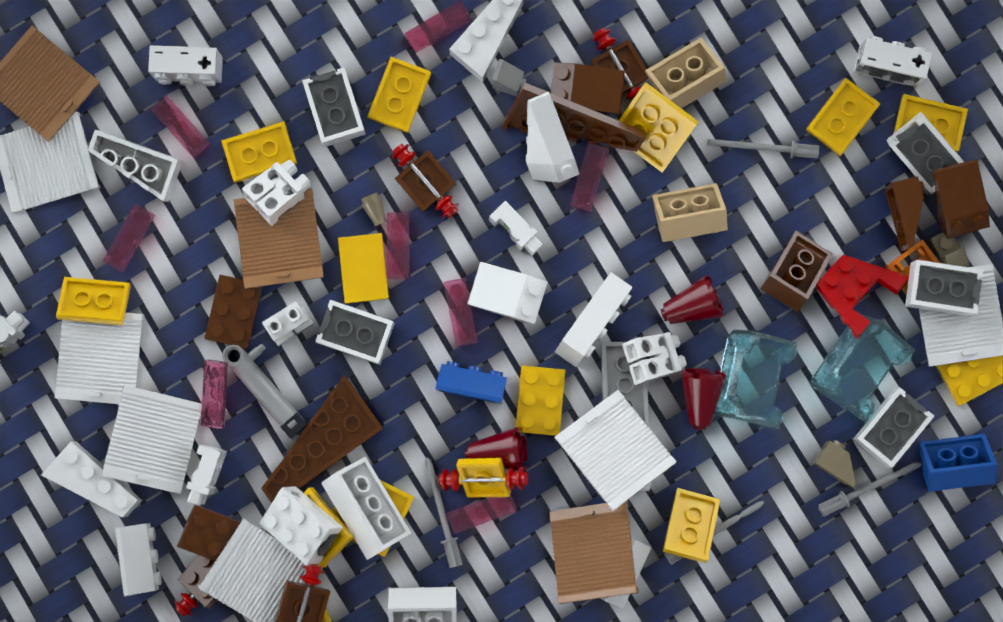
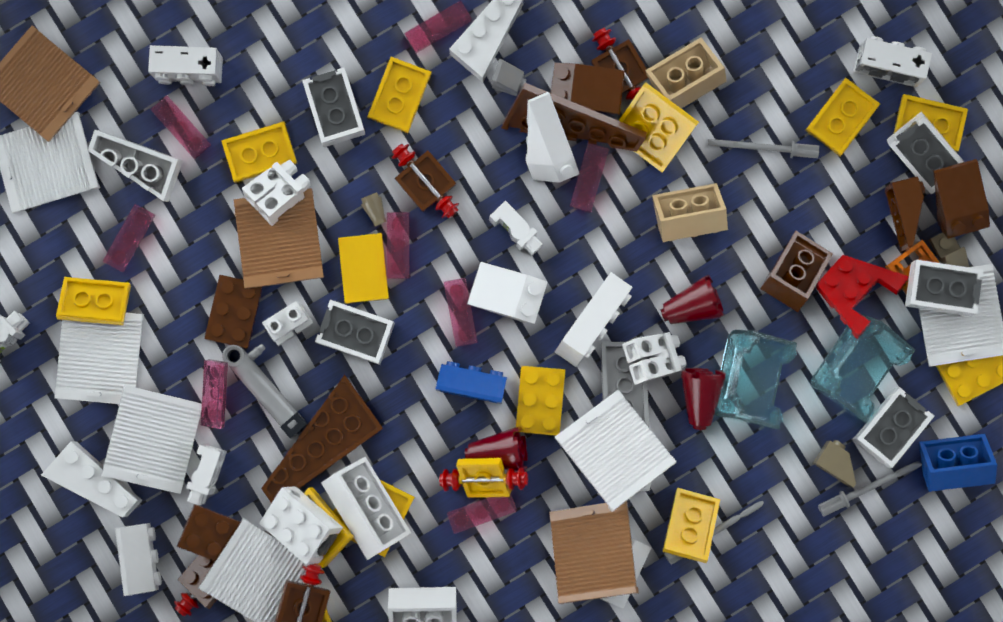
light grey piece [426,458,463,568] -> none

